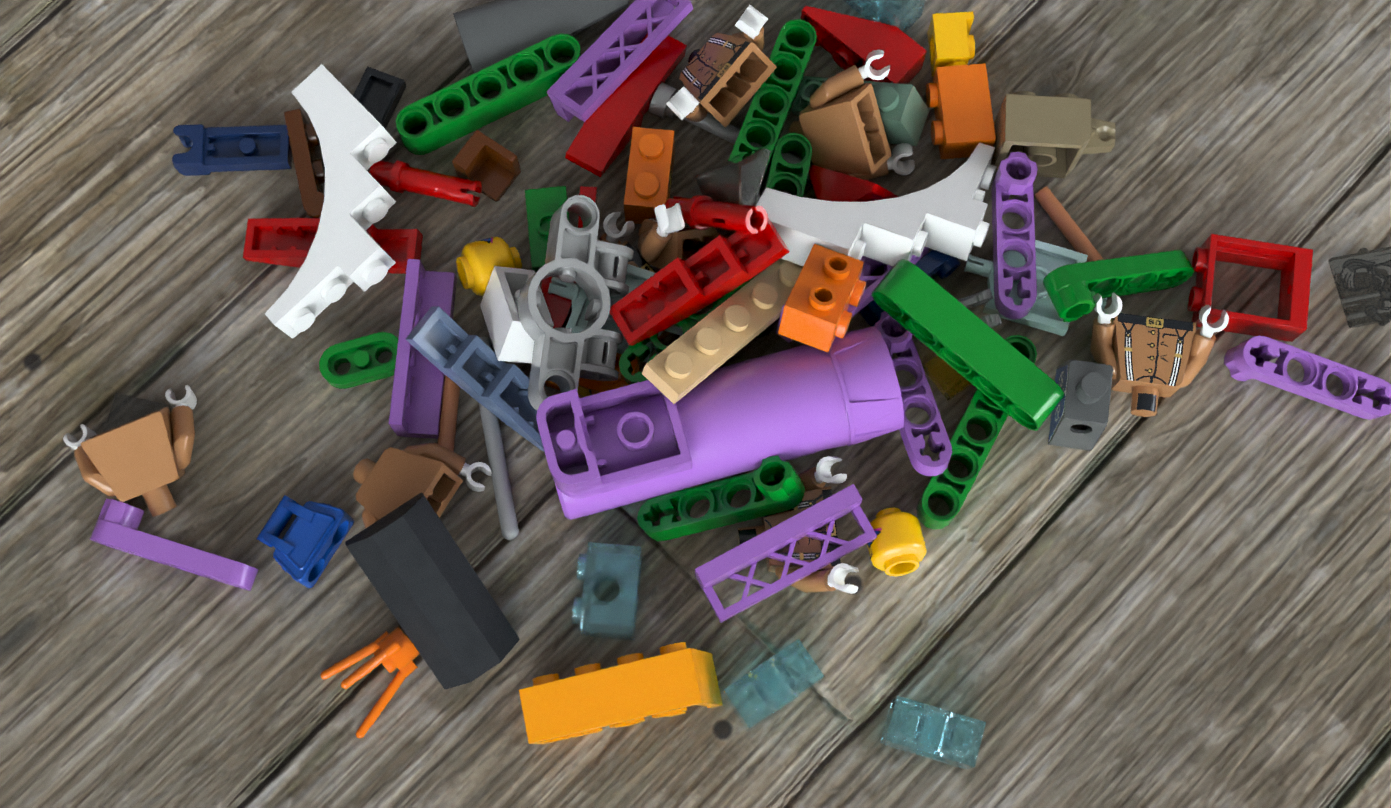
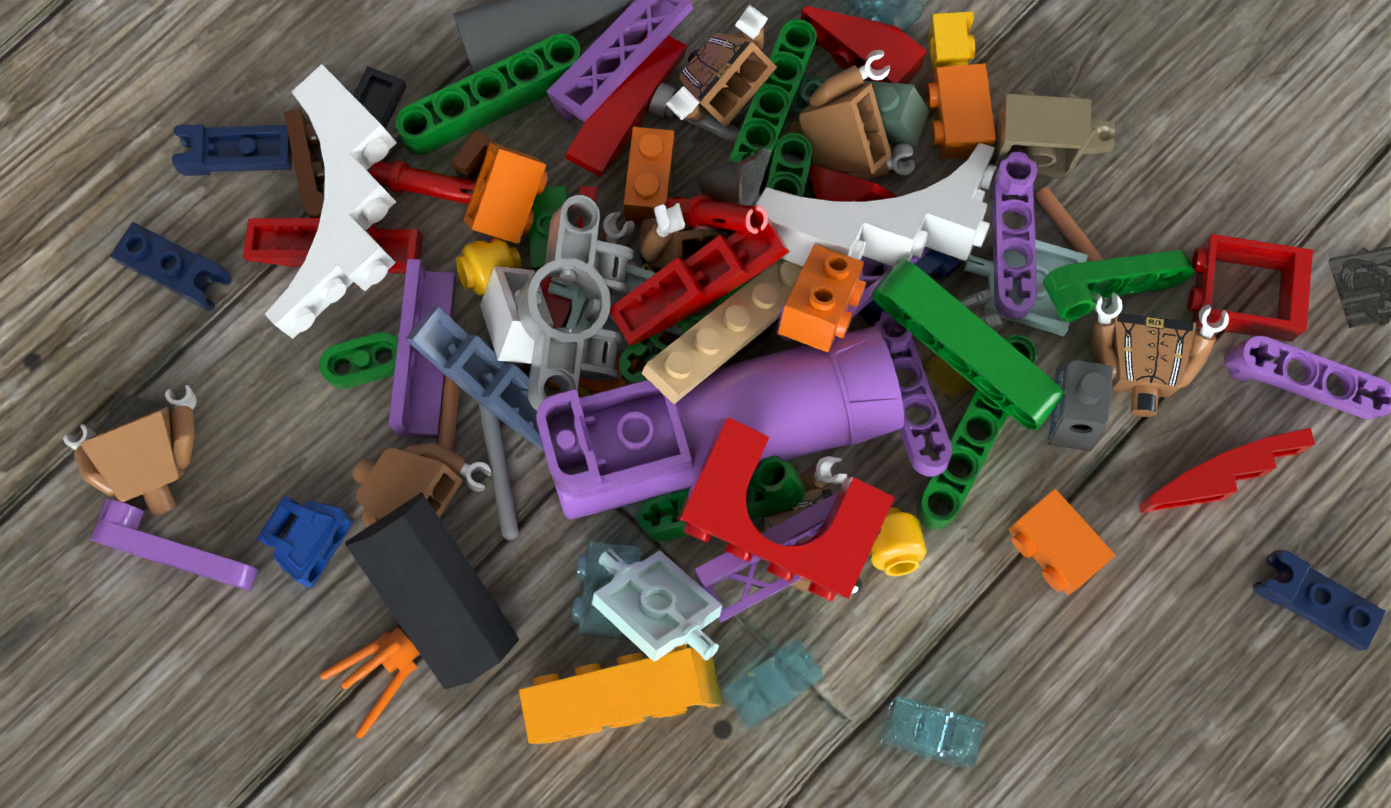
none -> dark blue plate [110,222,232,311]
none -> orange brick [463,142,547,244]
none -> light aqua plate [592,549,722,662]
none -> red arch [676,417,895,602]
none -> orange brick [1008,489,1116,596]
none -> red slope [1139,428,1315,513]
none -> dark blue plate [1253,550,1386,651]

